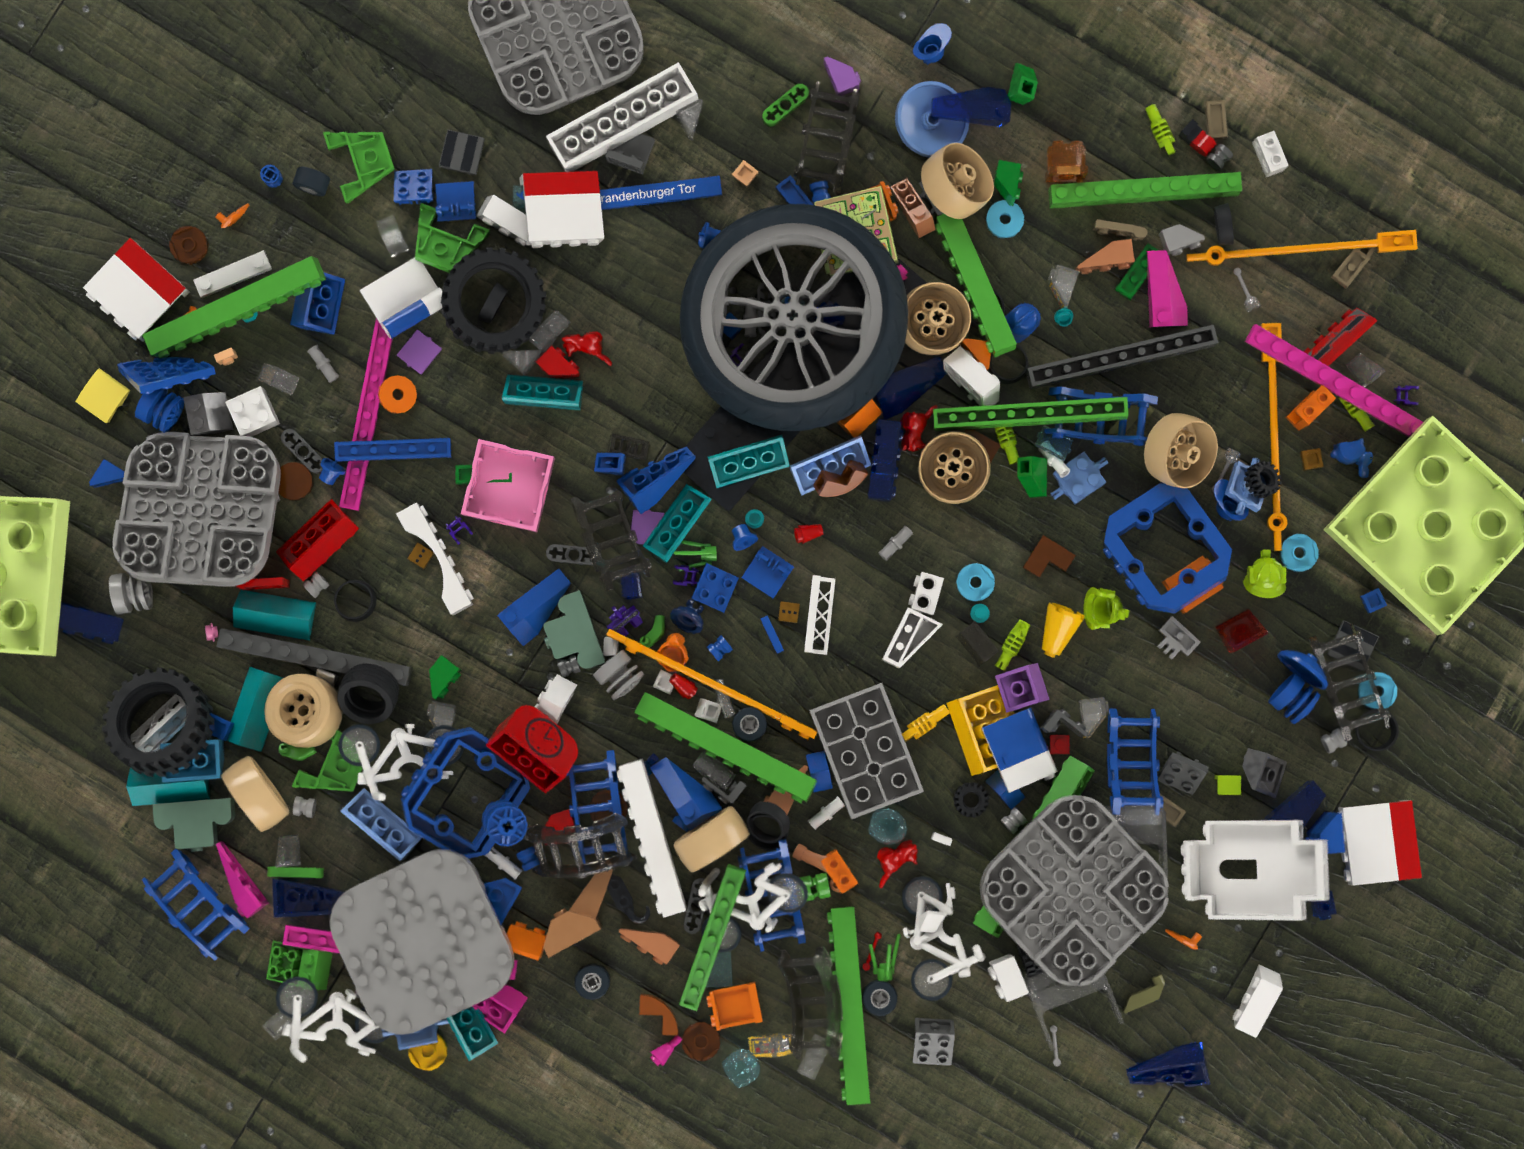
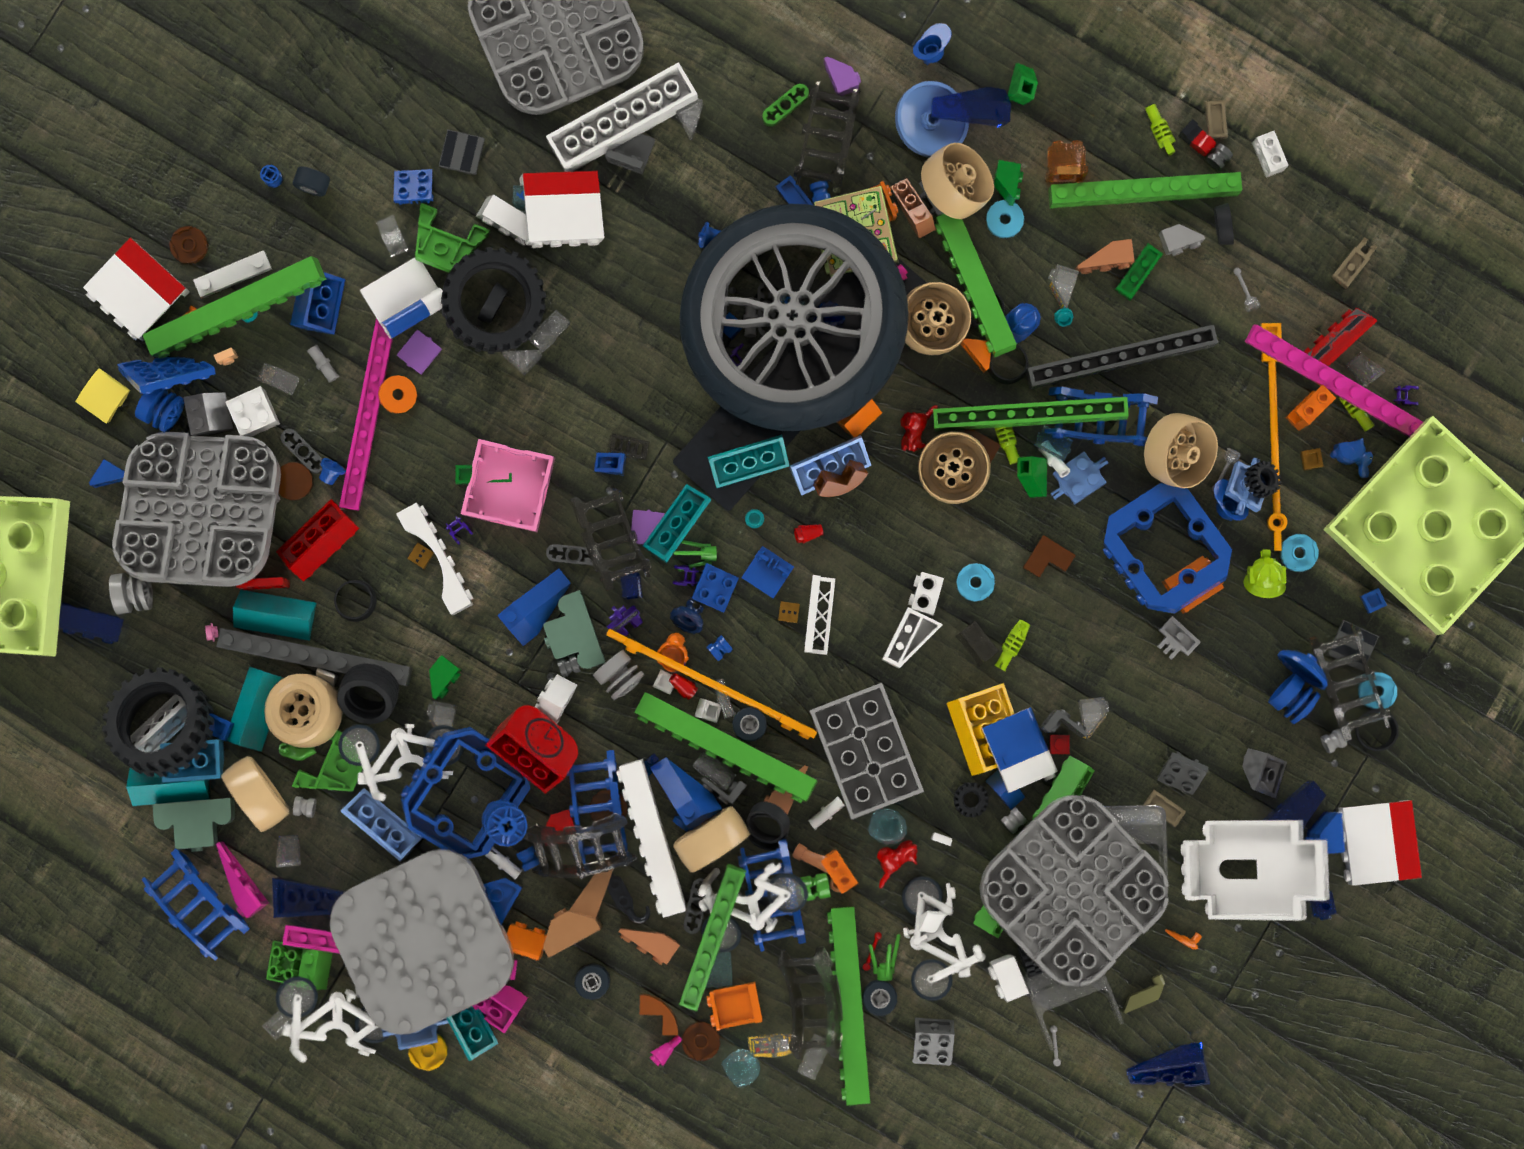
orange bar [215,203,249,228] -> none
bright green beam [267,866,324,878] -> none
light grey wheel [302,571,330,598] -> none
bright green wing [323,132,395,204] -> none
blue tile [334,438,451,462] -> none
blue hinge [435,181,476,222] -> none
teal slope [502,374,583,410] -> none
red slope [536,346,580,378] -> none
red animal [562,331,612,366] -> none
blue tile [600,176,722,210] -> none
white slope [603,637,619,656] -> none
blue wedge [616,447,696,514] -> none
bright green arm [640,615,665,648] -> none
light nougat plate [732,160,759,188] -> none
blue piece [732,524,758,551] -> none
blue tile [760,615,784,654] -> none
blue slope [806,751,833,792] -> none
clear blue wedge [867,419,903,502] -> none
clear blue wedge [875,356,947,420] -> none
light grey pin [878,526,913,561] -> none
yellow hinge [902,704,950,742] -> none
white wedge [943,346,1000,406] -> none
teal plate [970,604,990,623] -> none
medium lavender slope [995,663,1050,713] -> none
yellow cone [1042,602,1085,658] -> none
lime helmet [1084,587,1130,630] -> none
dark tan hinge [1092,219,1148,241] -> none
blue fence [1107,708,1164,815] -> none
dark pink wedge [1147,250,1188,327] -> none
light orange bar [1186,230,1418,266] -> none
lime panel [1214,775,1241,795] -> none
clear red slope [1215,609,1268,653] -> none
white wedge [1233,965,1283,1038] -> none

